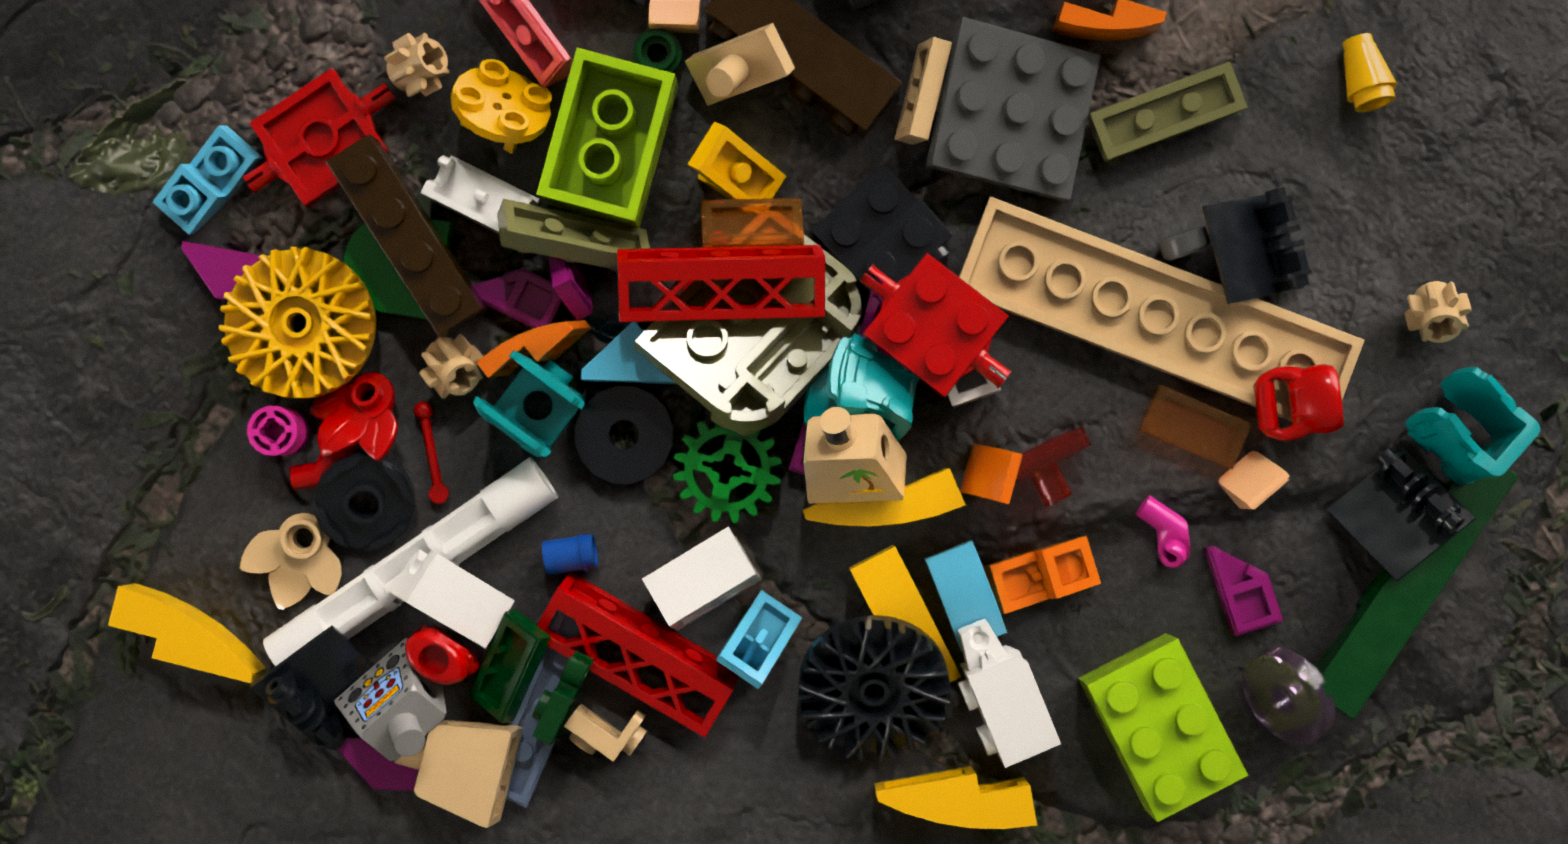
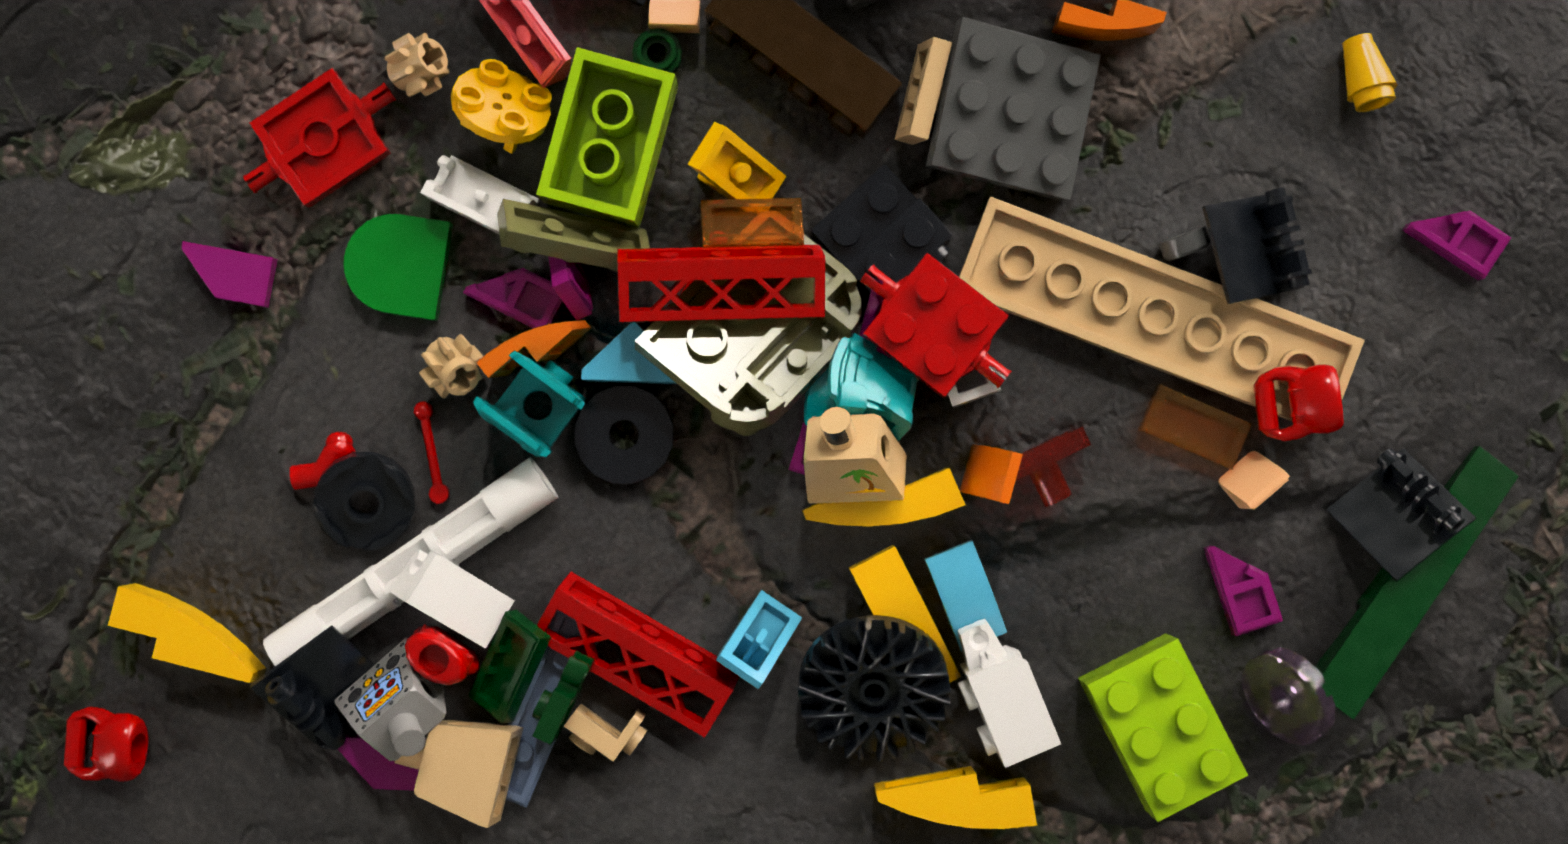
medium azure slope [153,125,263,235] -> none
yellow wheel [219,247,376,399] -> none
tan plate [240,513,342,609] -> none
dark pink wheel [247,405,310,456] -> none
red plate [310,372,398,461] -> none
dark brown brick [325,134,489,337] -> none
blue piece [542,532,598,575] -> none
white hinge [642,527,762,631] -> none
green gear [673,421,781,523] -> none
tan tile [685,23,795,106] -> none
orange slope [983,536,1101,614] -> none
olive plate [1088,61,1248,163] -> none
dark pink arm [1135,495,1191,568] -> none
tan gear [1404,281,1472,343] -> none
teal piece [1404,367,1540,486] -> none
none -> red piece [64,706,149,782]
none -> magenta tile [1402,210,1512,281]

